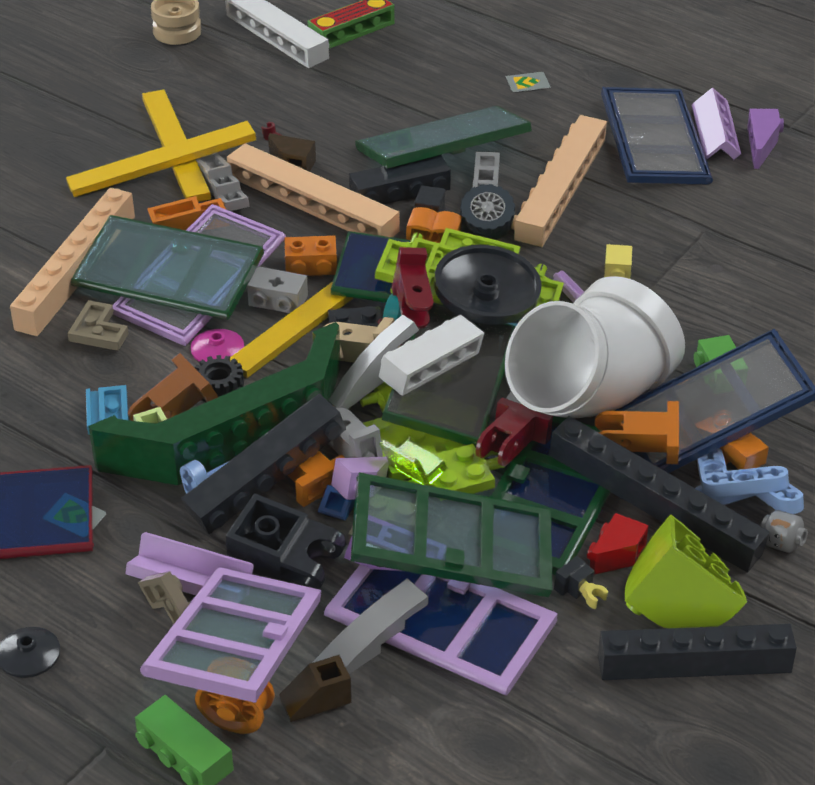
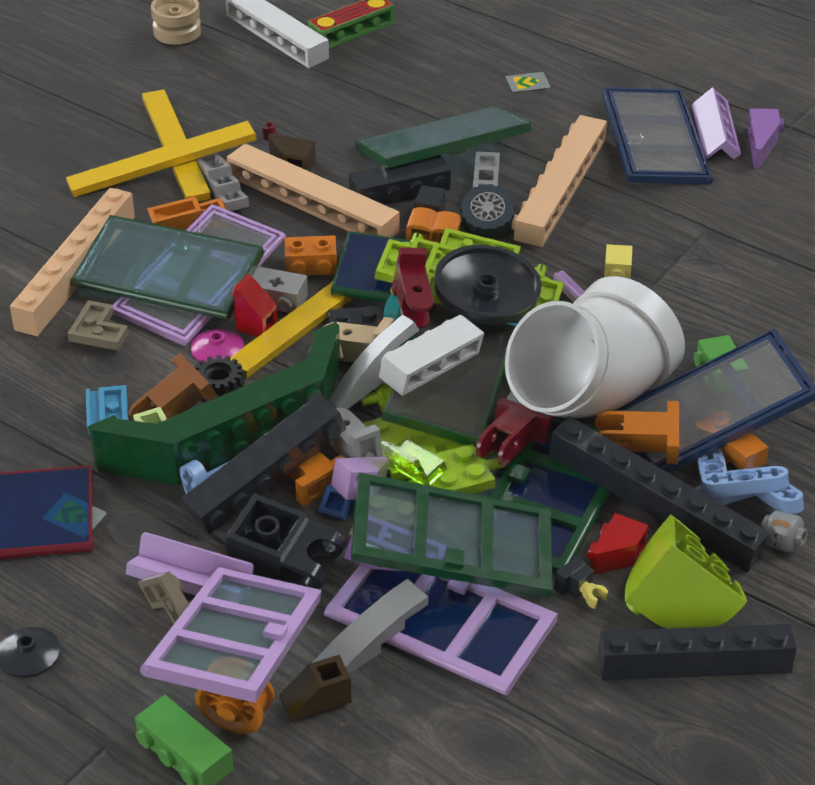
none -> red slope [232,274,277,337]

